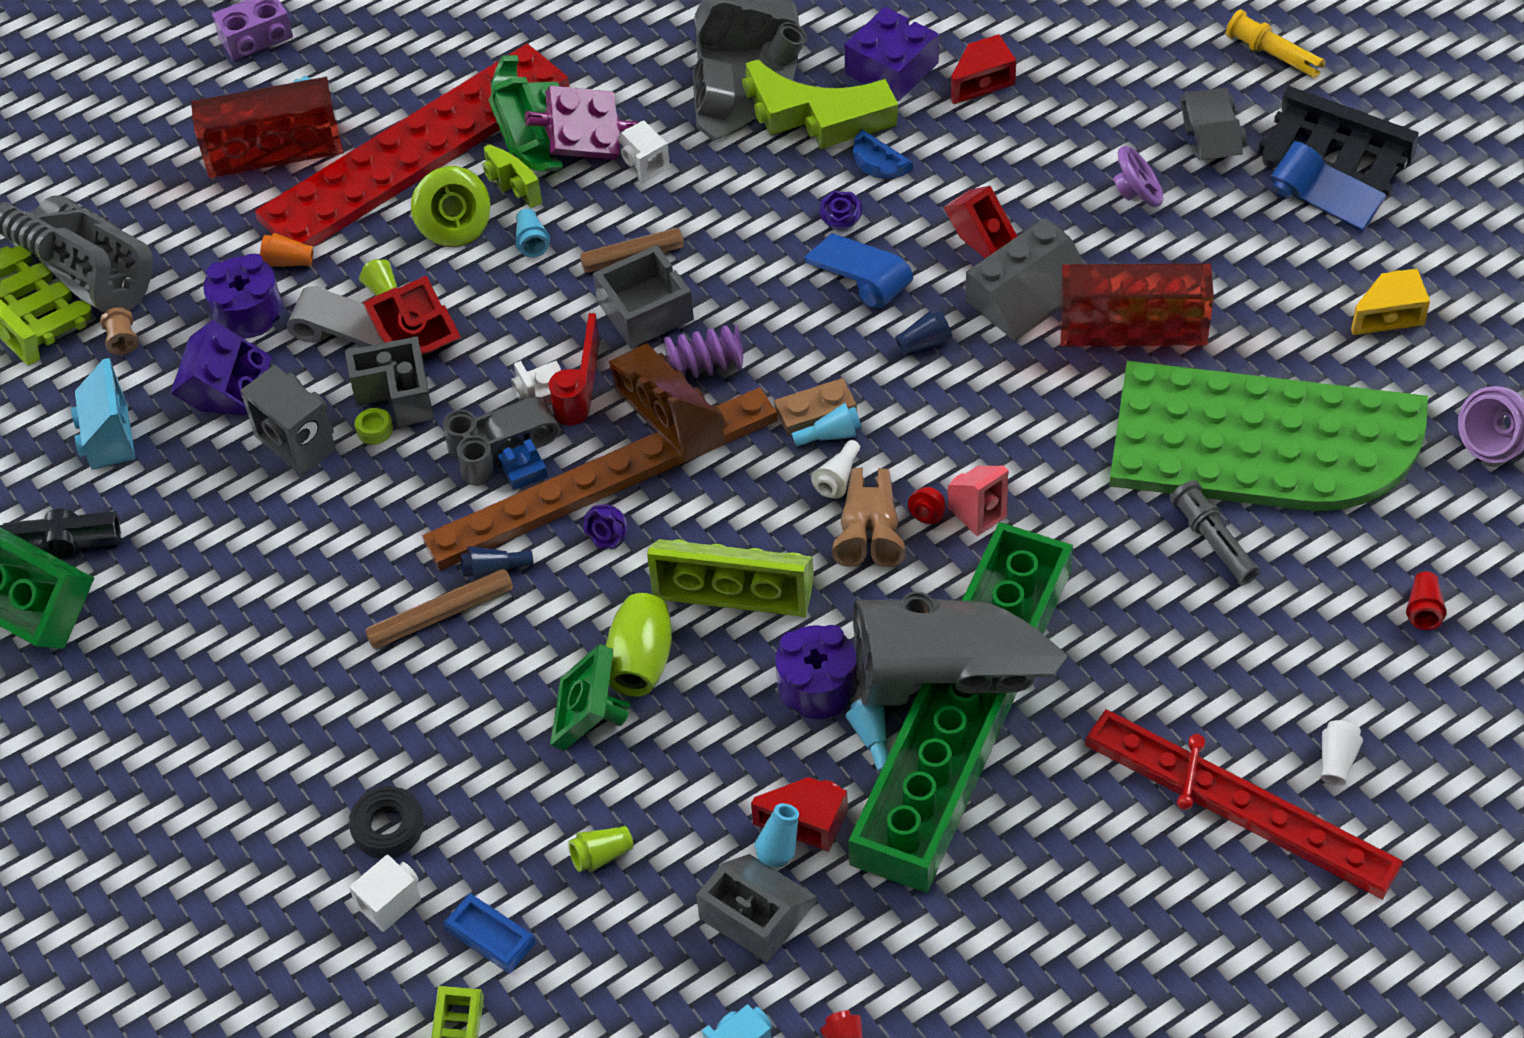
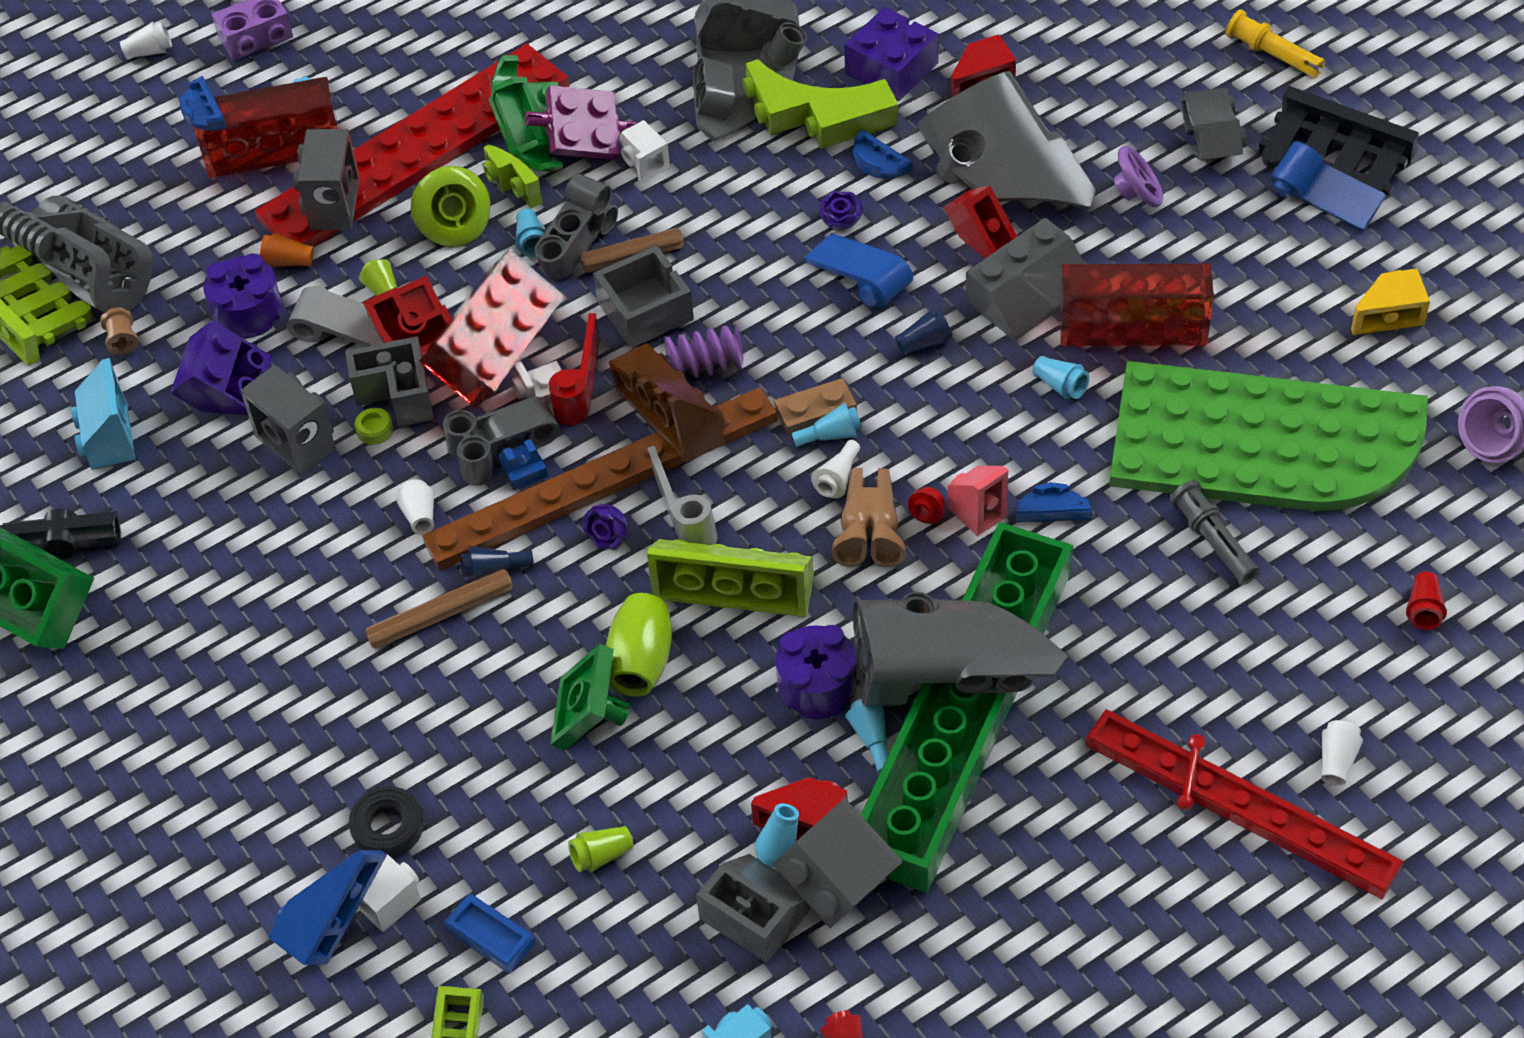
none -> white cone [120,22,172,60]
none -> blue tile [179,76,227,131]
none -> blue slope [268,850,387,965]
none -> dark grey brick [293,129,360,230]
none -> white cone [396,479,434,535]
none -> clear red brick [419,249,565,409]
none -> dark grey piece [535,173,618,281]
none -> light grey door [648,446,718,545]
none -> dark grey slope [773,798,903,928]
none -> dark grey panel [917,71,1096,210]
none -> blue tile [1015,482,1093,523]
none -> medium azure cone [1032,356,1090,399]

